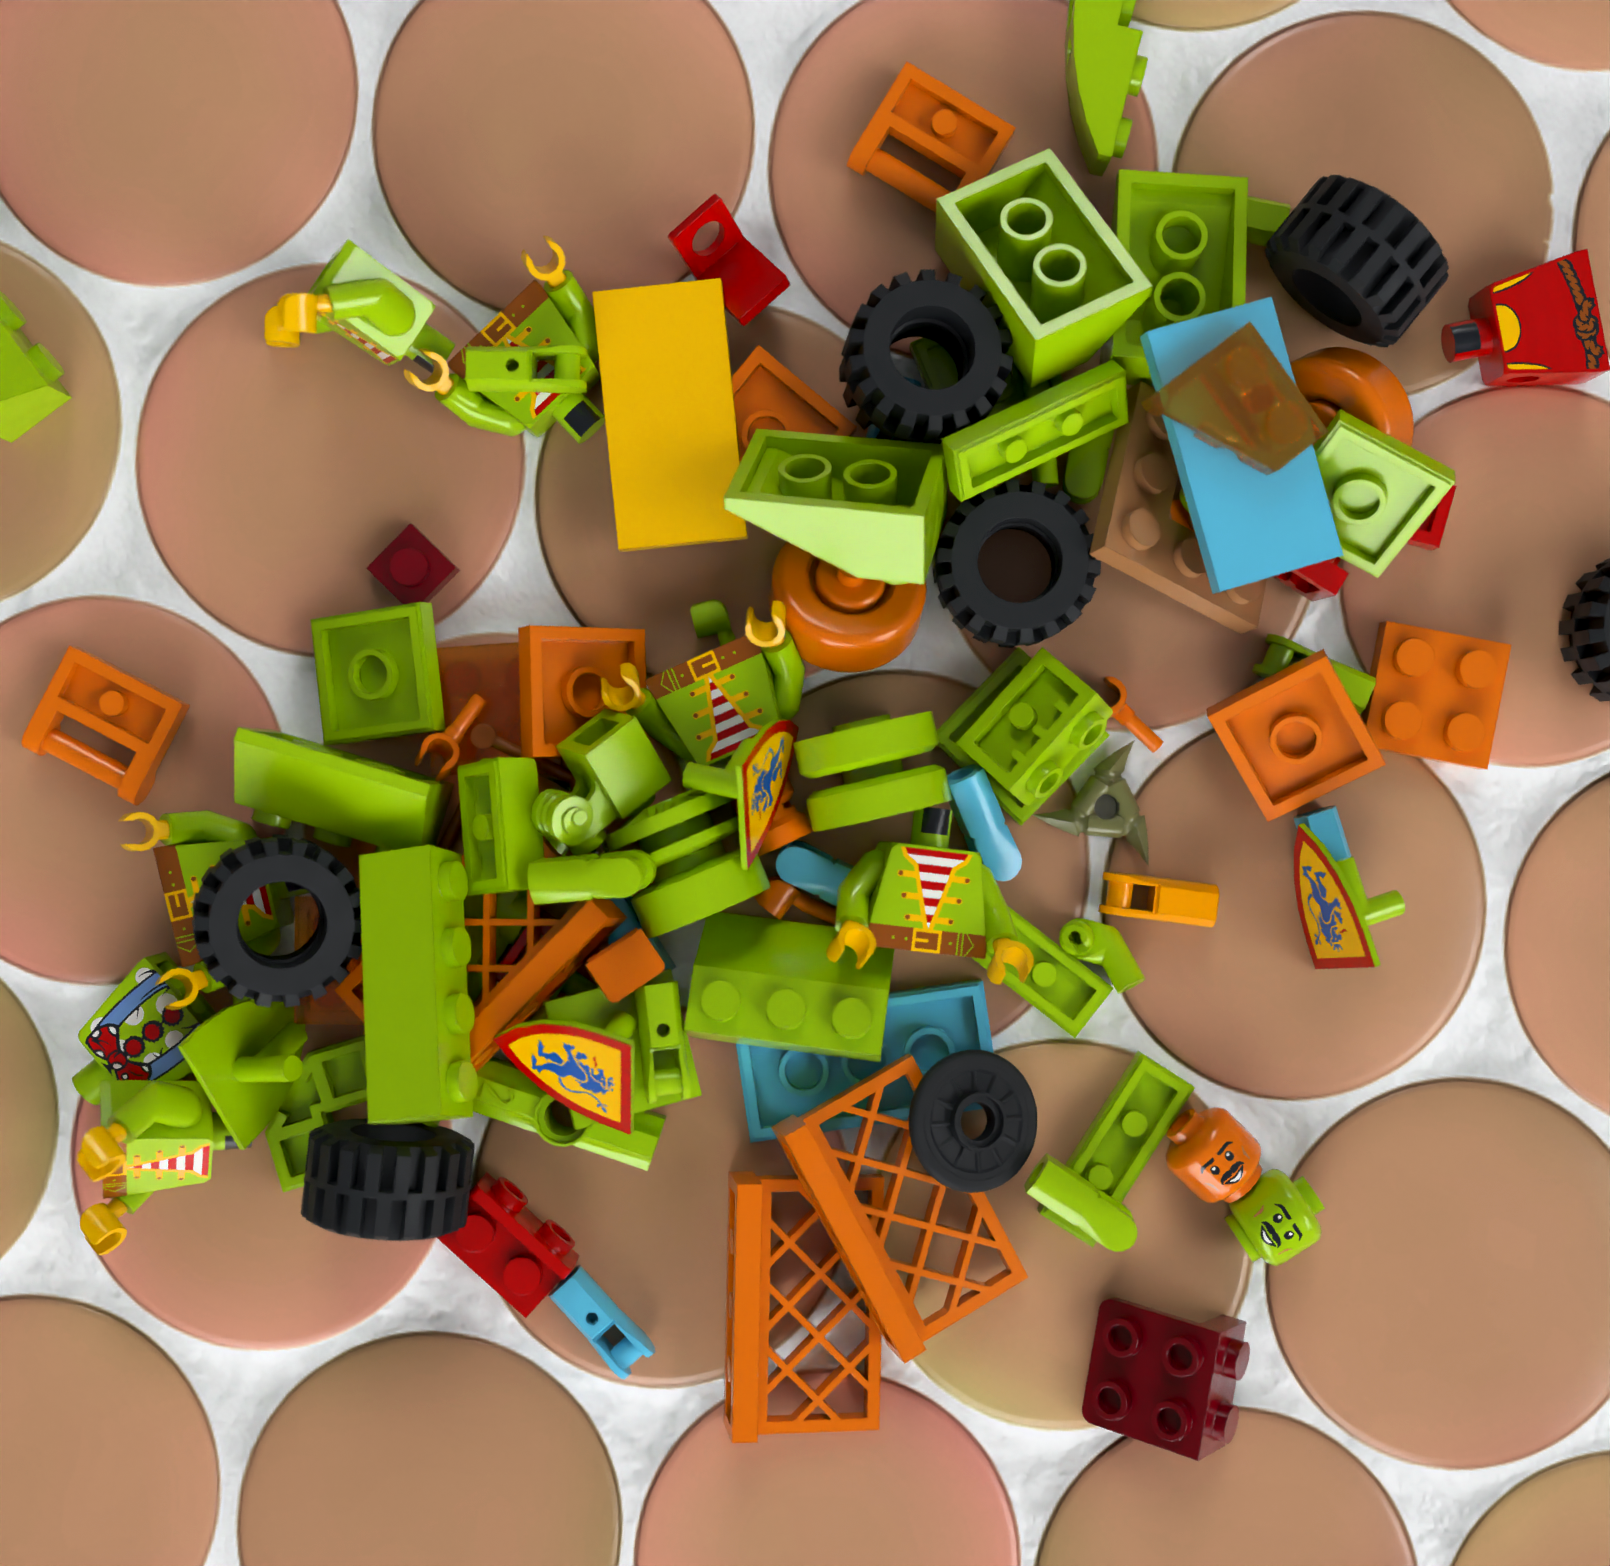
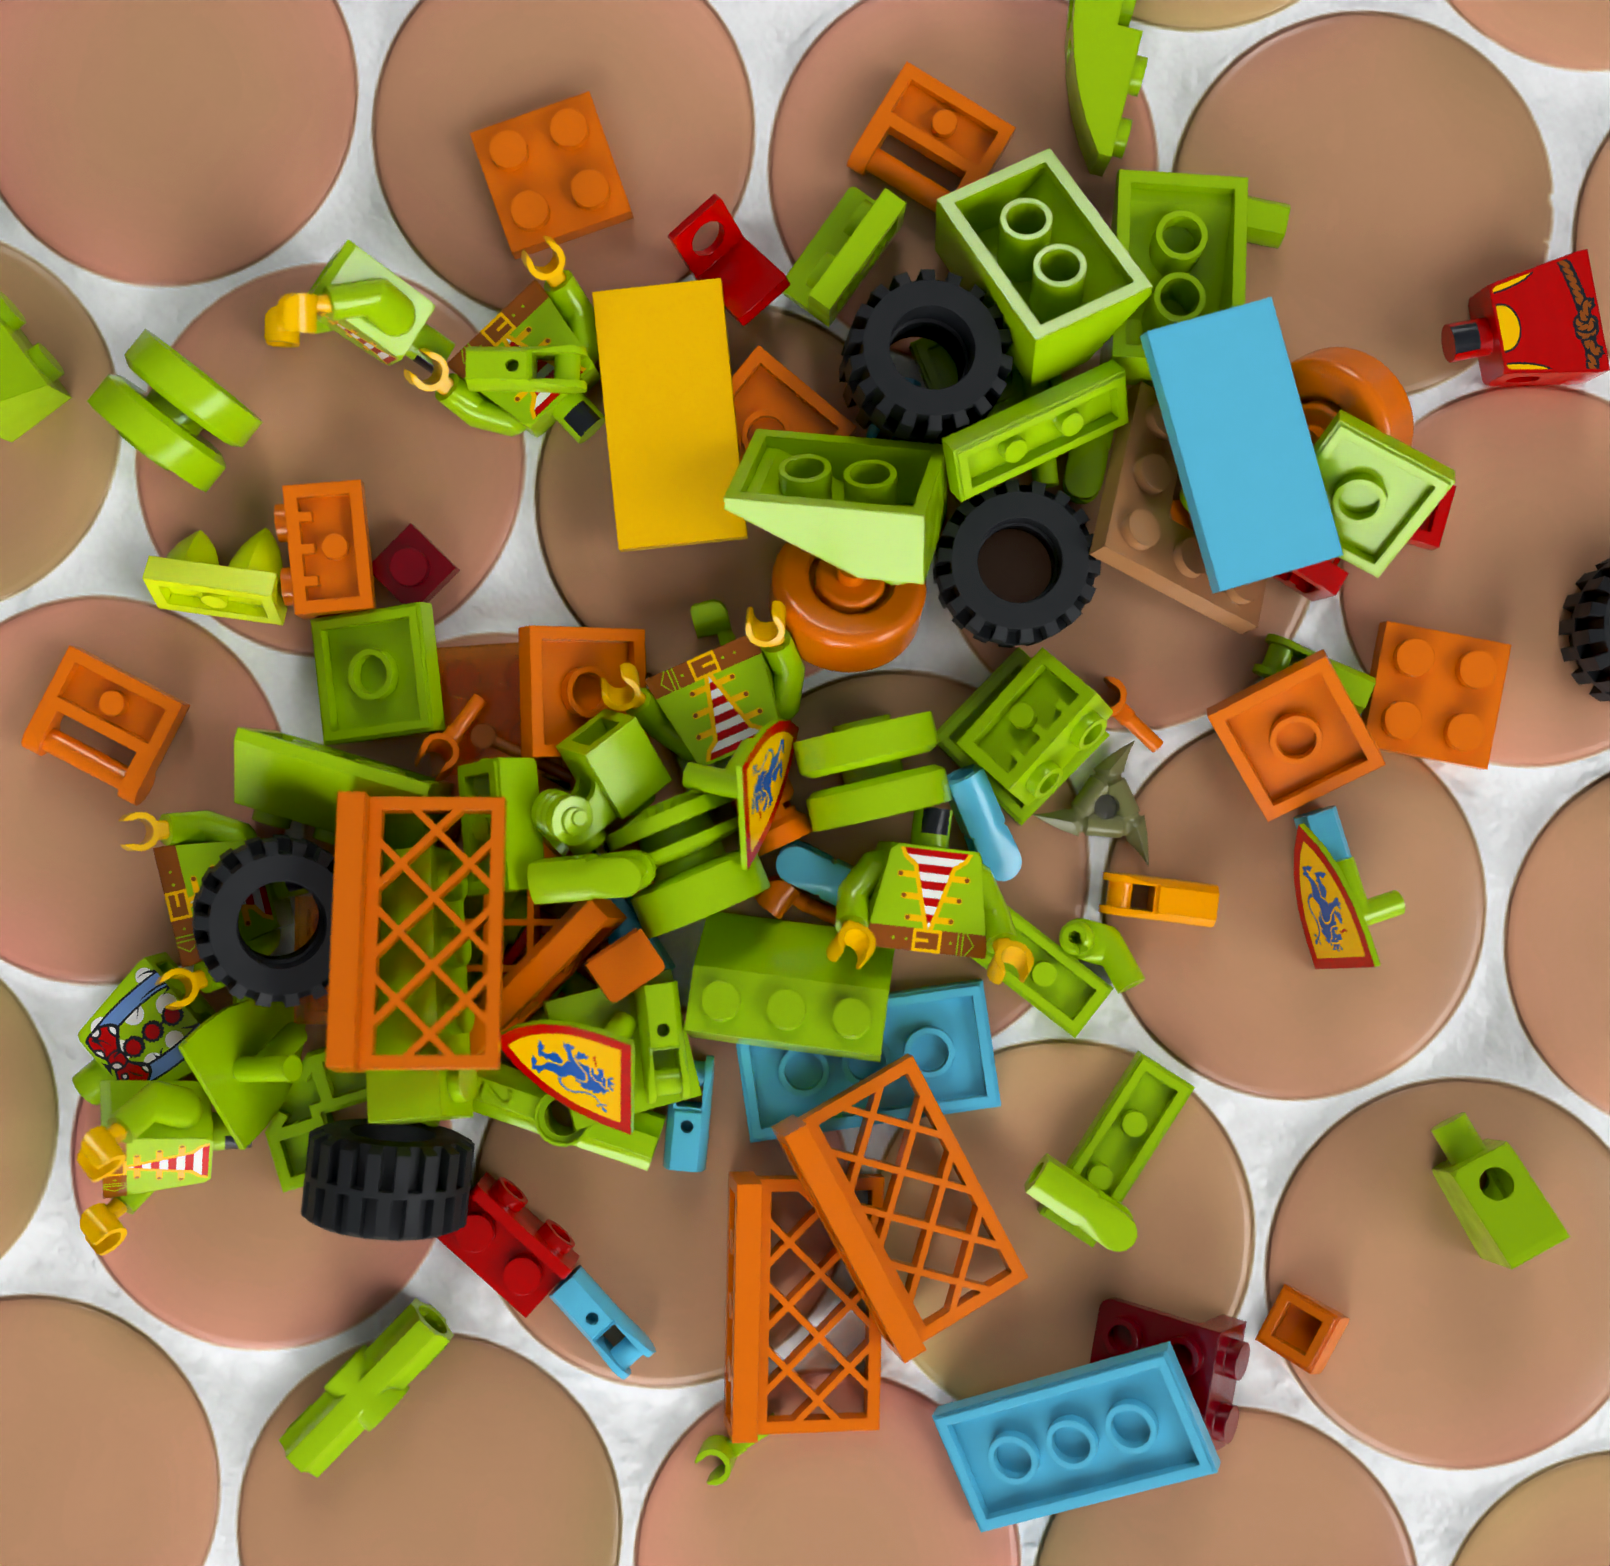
black wheel [909,1050,1037,1193] -> none
clear orange wing [1141,321,1329,475] -> none
orange head [1165,1107,1262,1203] -> none
lime head [1224,1169,1325,1266] -> none
black tyre [1265,175,1449,347] -> none
none -> lime wheel [87,328,263,492]
none -> neon yellow tile [142,528,288,626]
none -> orange bracket [274,479,377,620]
none -> lime piece [278,1298,454,1478]
none -> orange fence [325,791,507,1072]
none -> orange plate [470,91,634,260]
none -> medium azure bar [663,1055,714,1172]
none -> lime hand [694,1413,775,1486]
none -> lime bracket [782,187,907,327]
none -> medium azure tile [932,1341,1221,1532]
none -> orange slope [1255,1284,1350,1374]
none -> lime torso [1431,1112,1570,1269]

